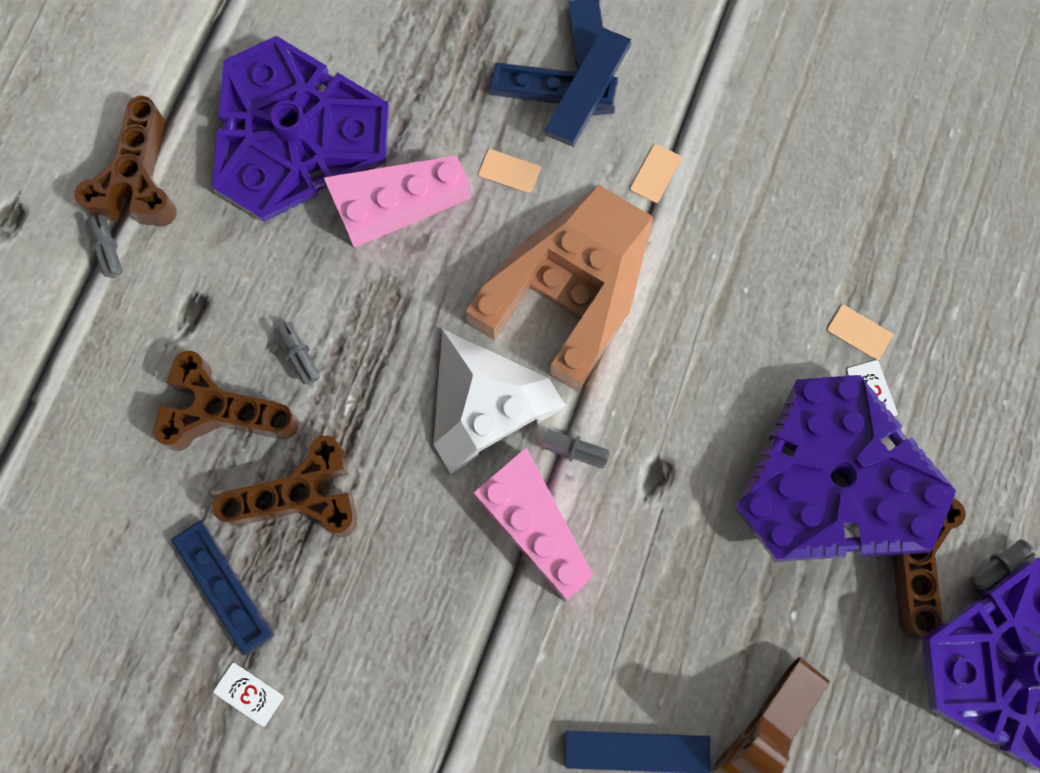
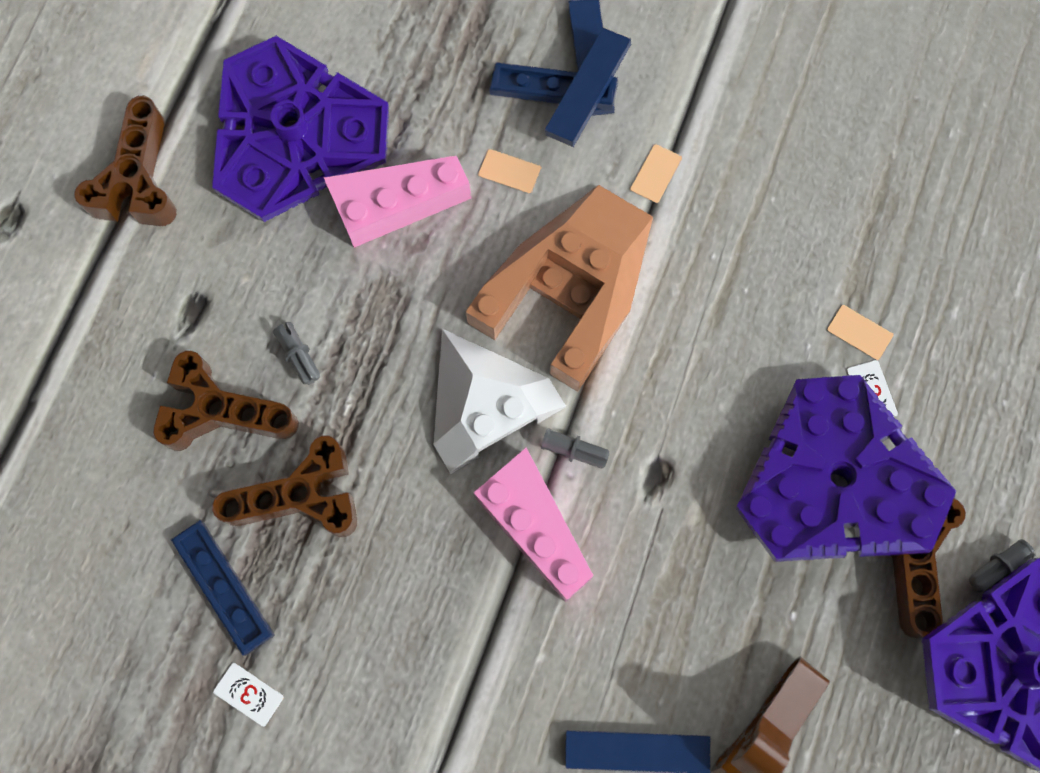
dark grey axle [85,215,123,278] -> none

